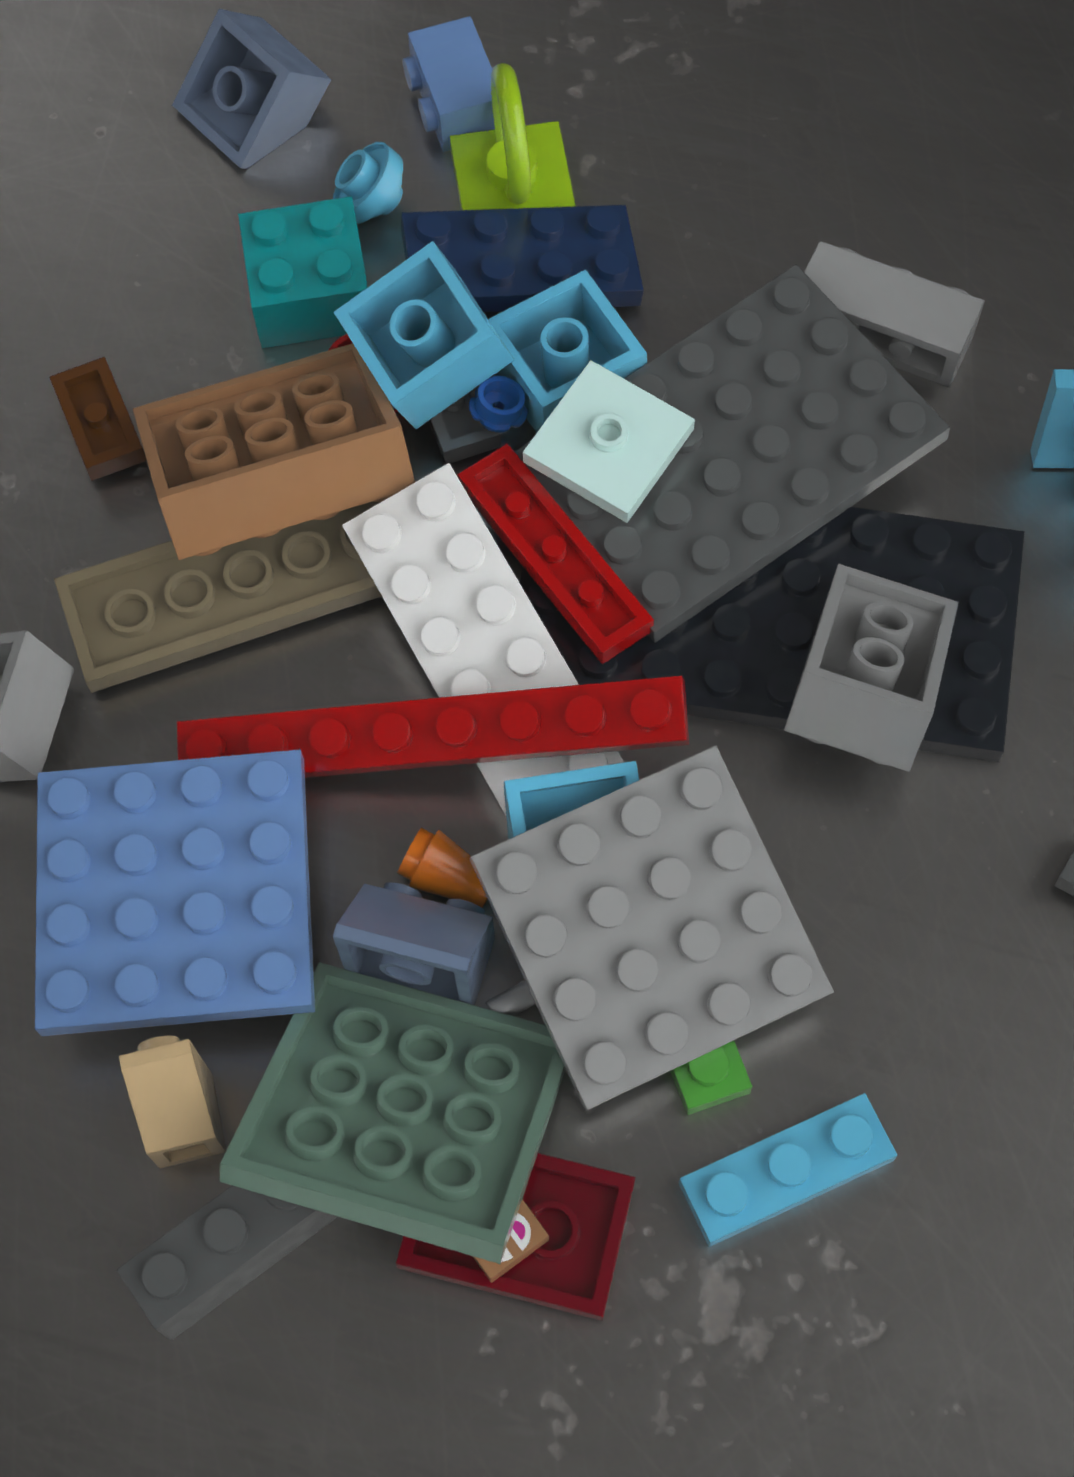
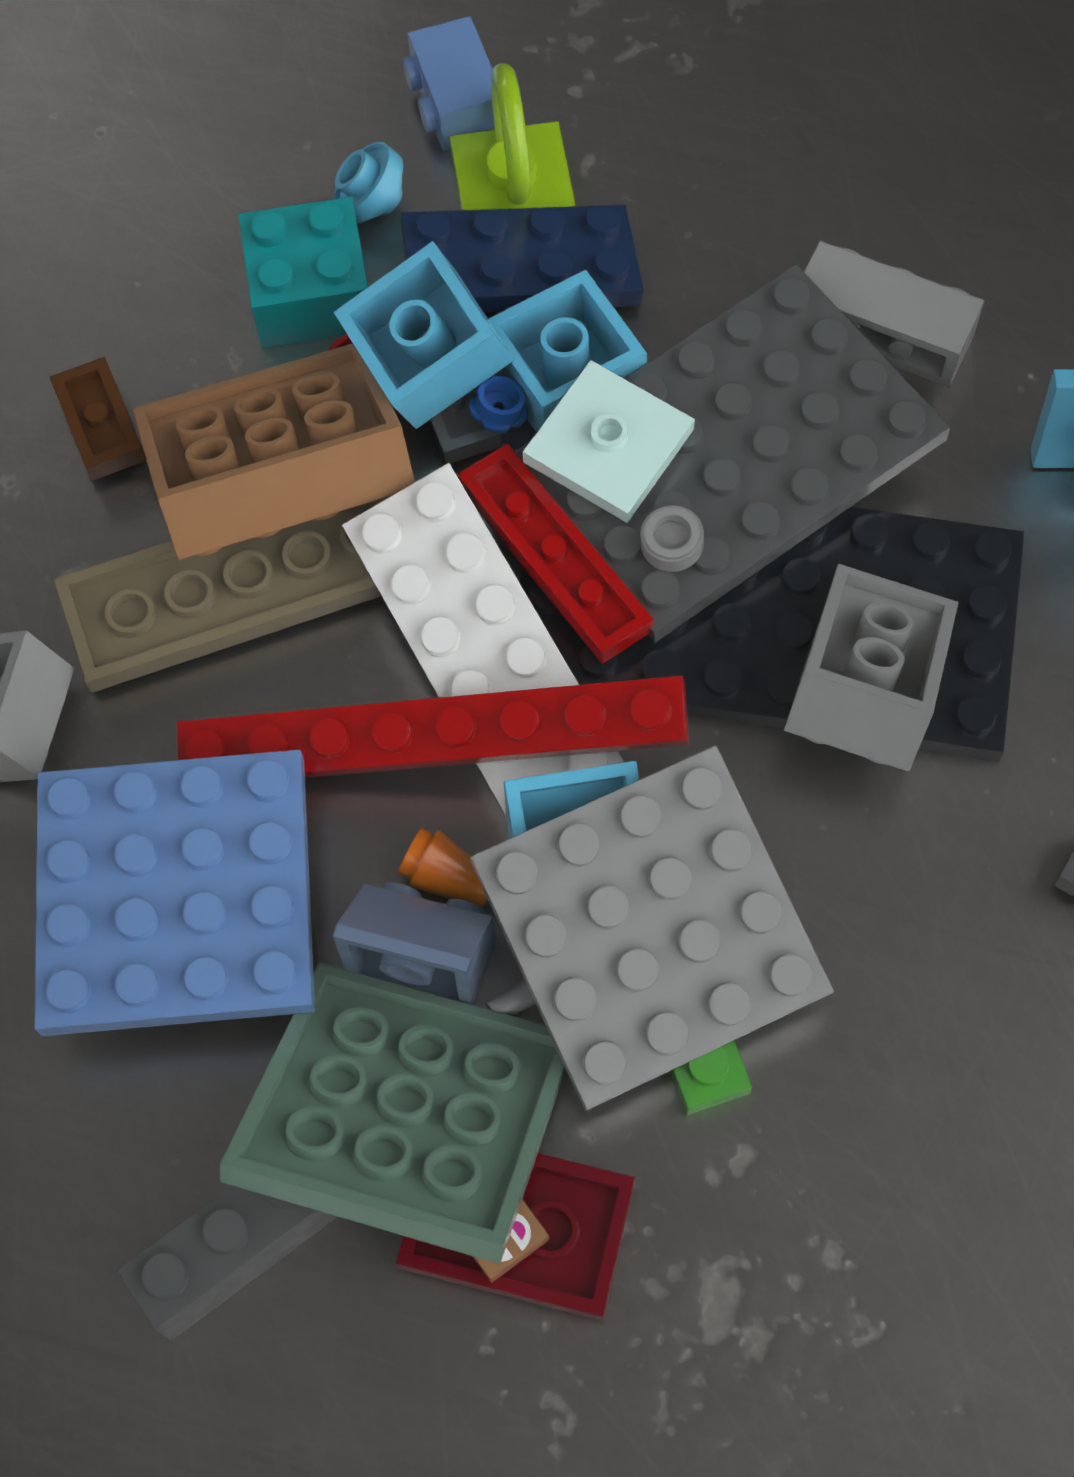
tan slope [119,1036,226,1168] -> none
sand blue slope [172,9,332,169] -> none
medium azure plate [678,1093,898,1247] -> none
none -> light grey tile [640,505,704,572]

